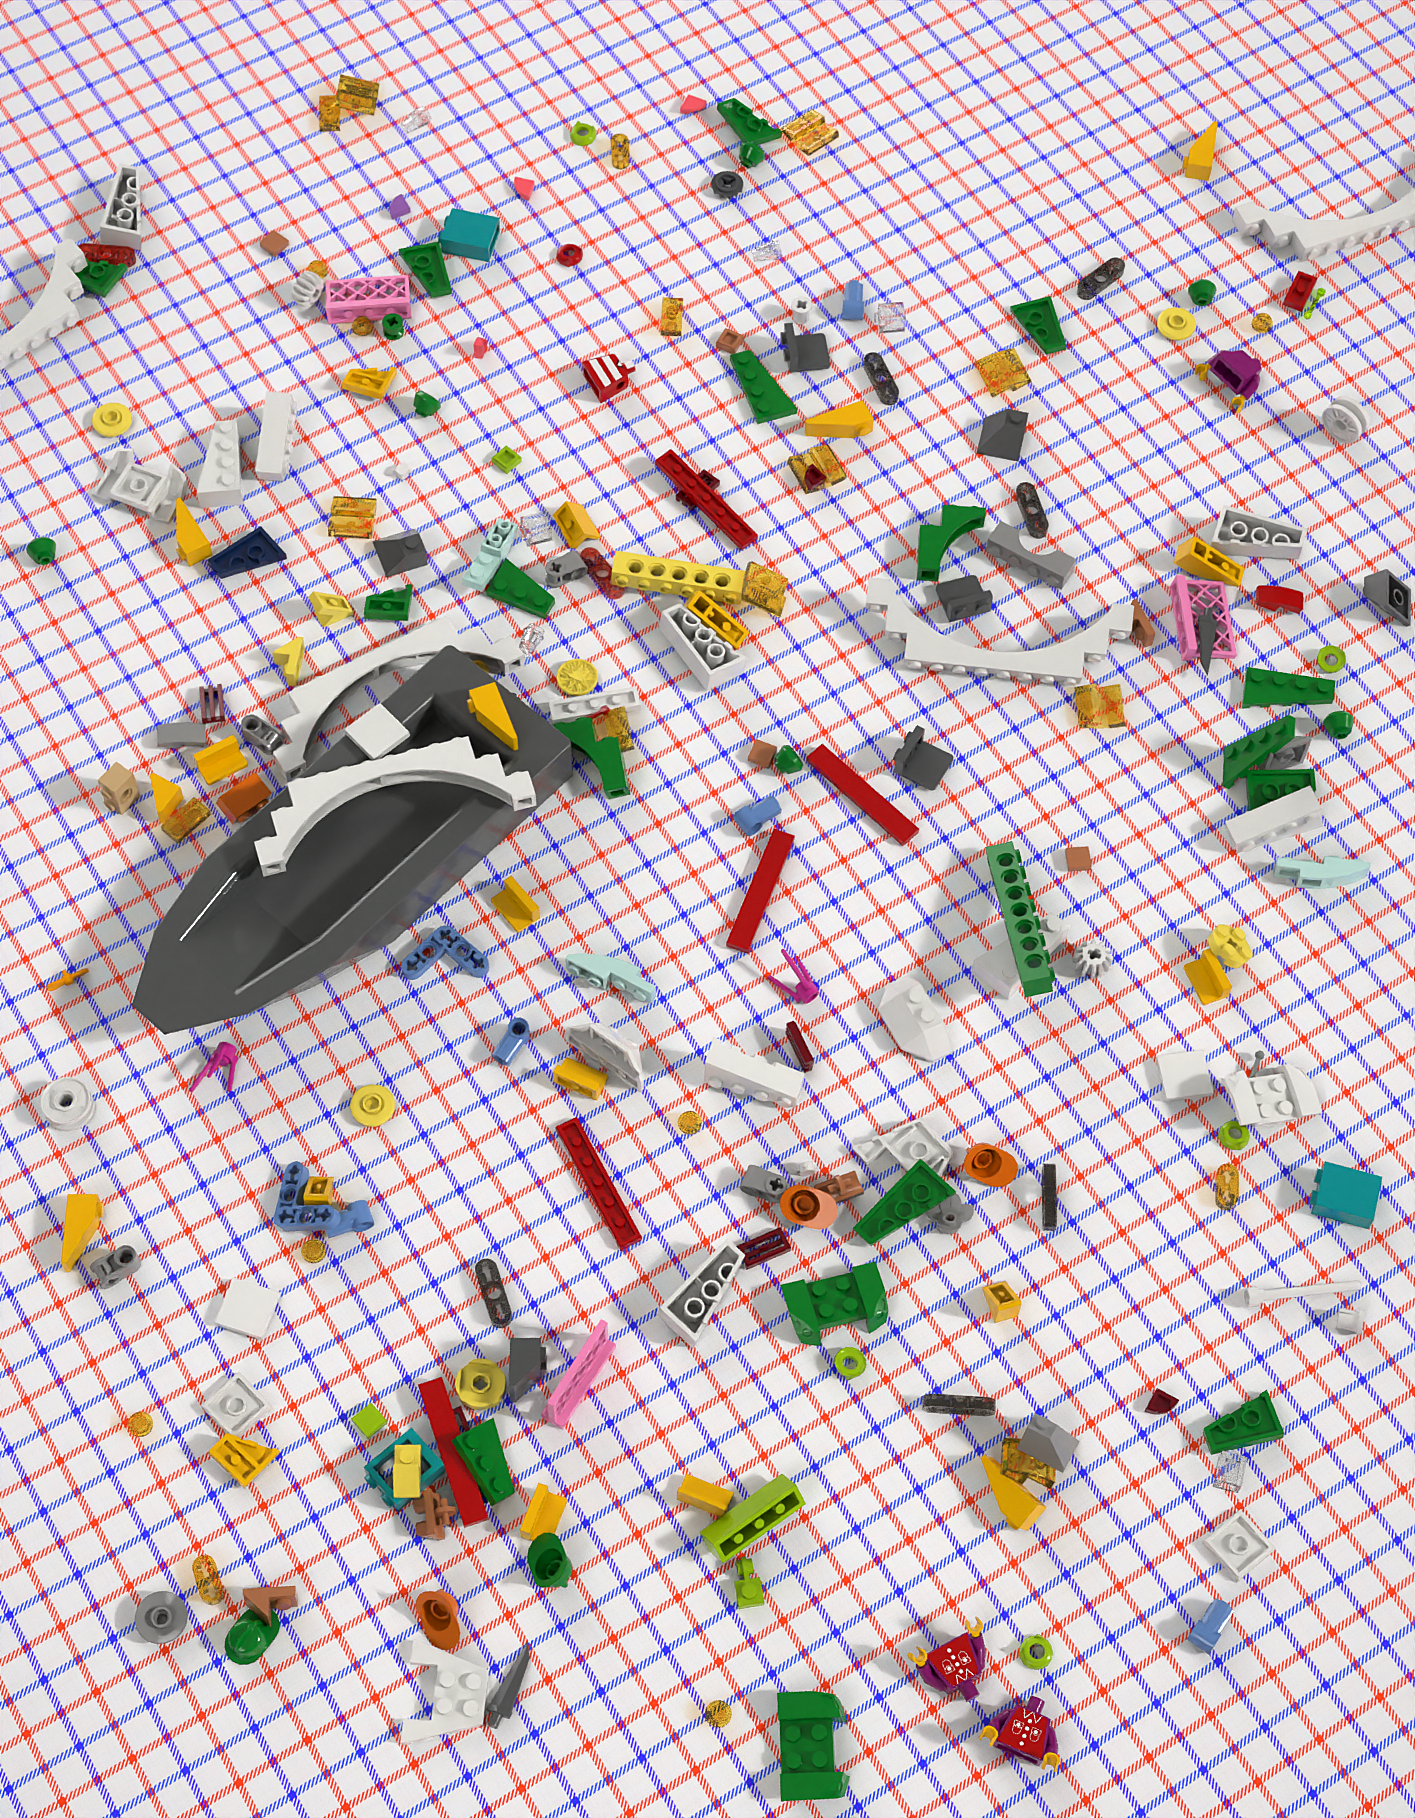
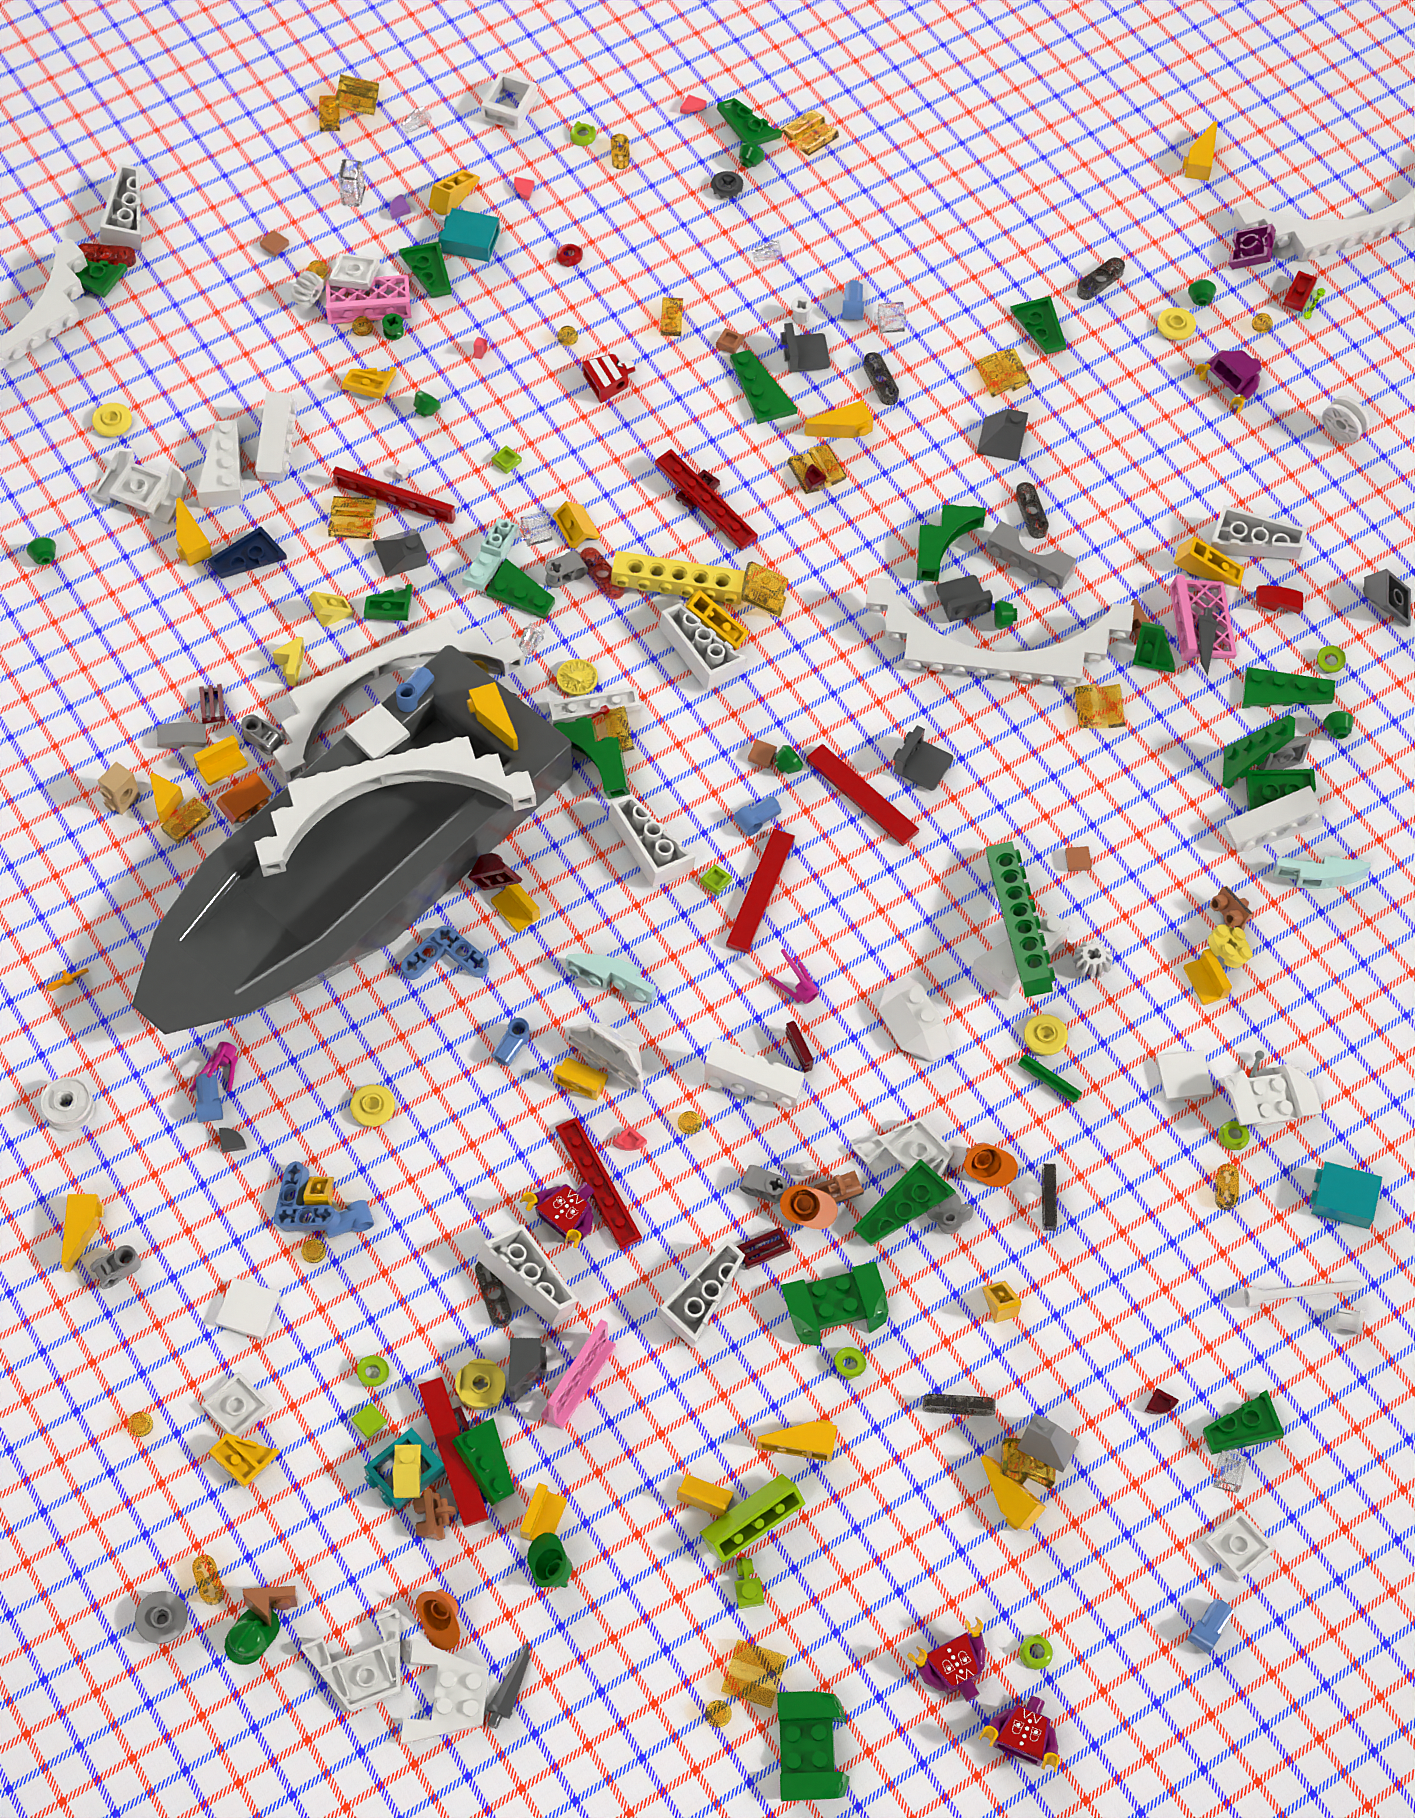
none -> medium blue piece [196,1073,223,1123]
none -> dark grey tile [219,1128,247,1153]
none -> white wing [301,1608,401,1713]
none -> white tile [328,253,380,290]
none -> red tile [333,466,456,524]
none -> clear brick [338,159,365,207]
none -> lime piece [357,1355,389,1387]
none -> medium blue piece [396,666,435,712]
none -> yellow slope [428,169,480,215]
none -> dark red slope [468,853,523,891]
none -> white wedge [476,1224,579,1325]
none -> white window [481,72,537,131]
none -> torso [520,1182,594,1248]
none -> clear yellow plate [557,326,578,346]
none -> white wedge [608,794,696,888]
none -> coral tile [613,1125,647,1151]
none -> lime tile [700,864,732,896]
none -> clear yellow slope [721,1639,788,1708]
none -> yellow slope [756,1420,837,1462]
none -> green cone [994,600,1017,630]
none -> green axle [1018,1055,1082,1103]
none -> light yellow wheel [1024,1014,1068,1056]
none -> green wing [1133,622,1176,673]
none -> nougat hips [1209,886,1254,930]
none -> magenta brick [1228,223,1276,270]

